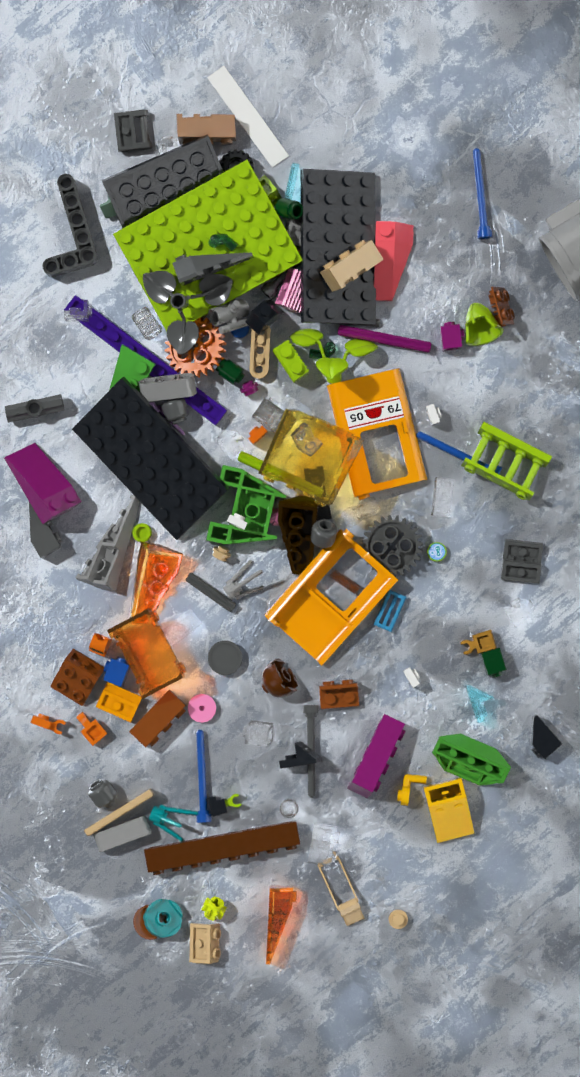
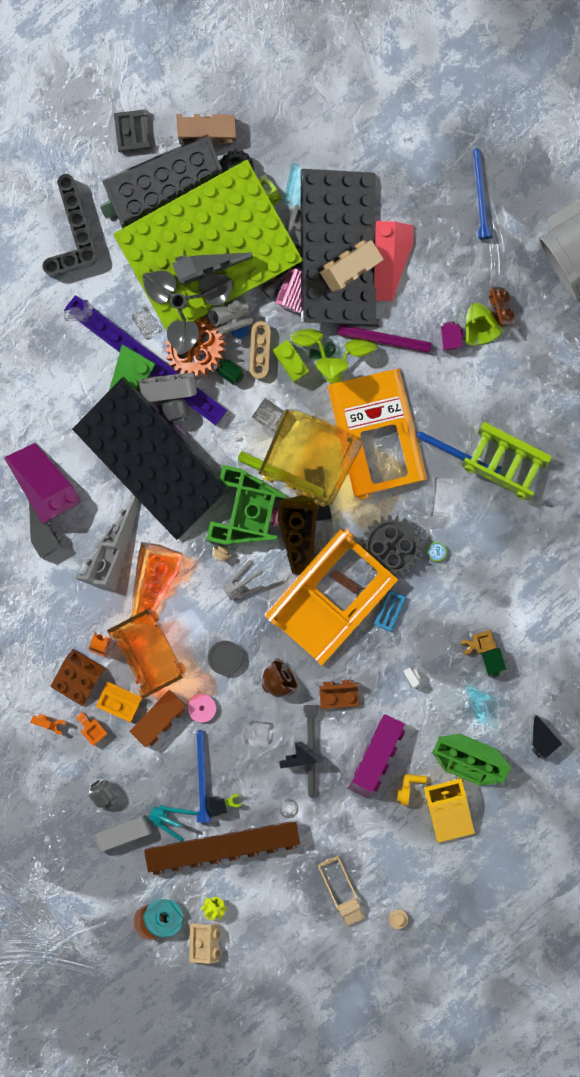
dark grey piece [5,394,65,423] -> none
tan tile [84,788,154,836] -> none
blue brick [103,656,131,687] -> none
lime tile [132,523,152,543] -> none
dark grey axle [185,573,236,612] -> none
white sticker [207,66,289,168] -> none
clear green arm [208,234,238,252] -> none
white plate [226,513,247,530] -> none
magenta plate [240,380,259,396] -> none
black slope [245,300,285,335] -> none
orange plate [248,426,268,445] -> none
clear orange wedge [266,885,297,964] -> none
dark green brick [275,198,303,220] -> none
clear bracket [291,422,323,457] -> none
clear brick [307,823,340,867] -> none
dark grey head [311,519,337,548] -> none
white plate [426,404,442,426] -> none
dark grey slope [501,539,543,584] -> none

